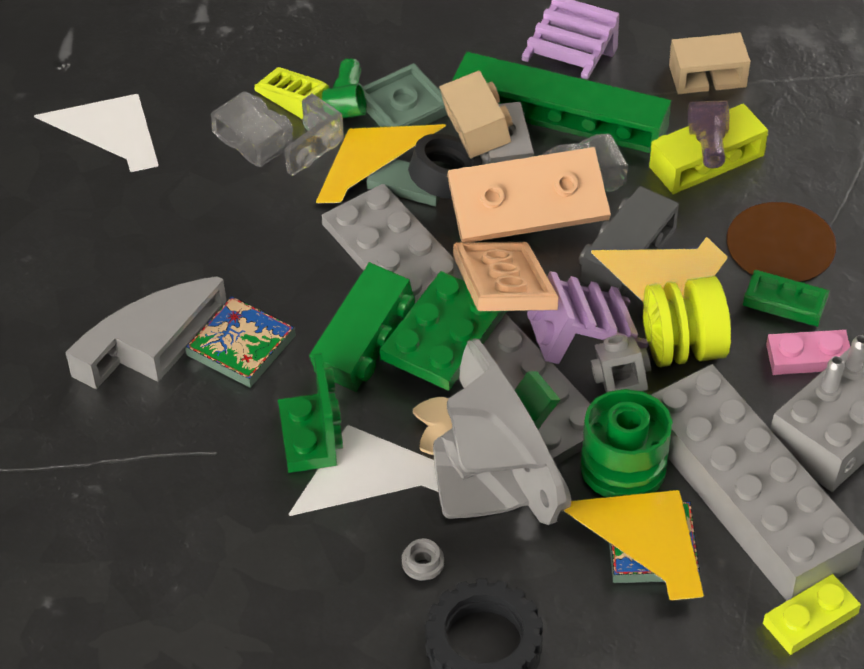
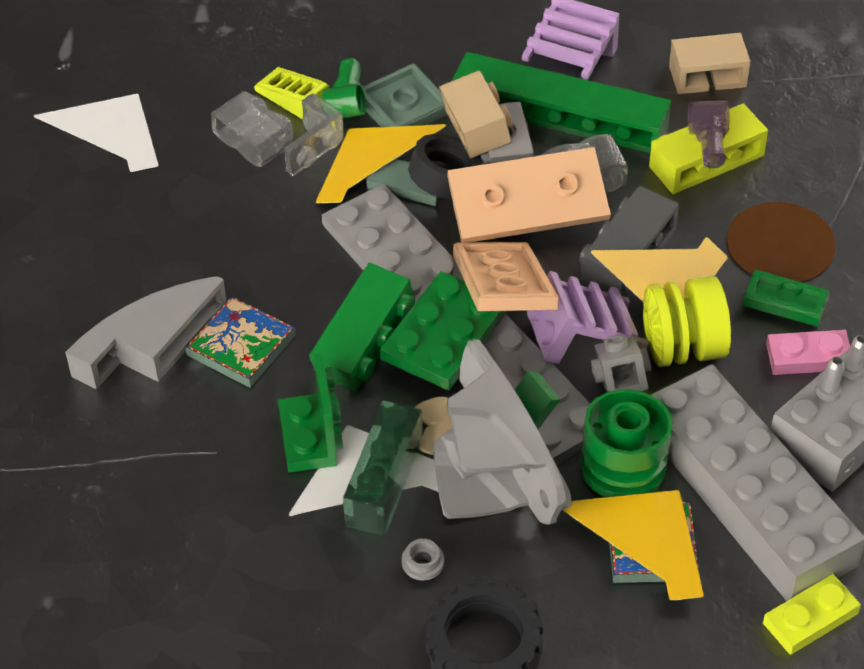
none -> clear green brick [343,400,423,536]

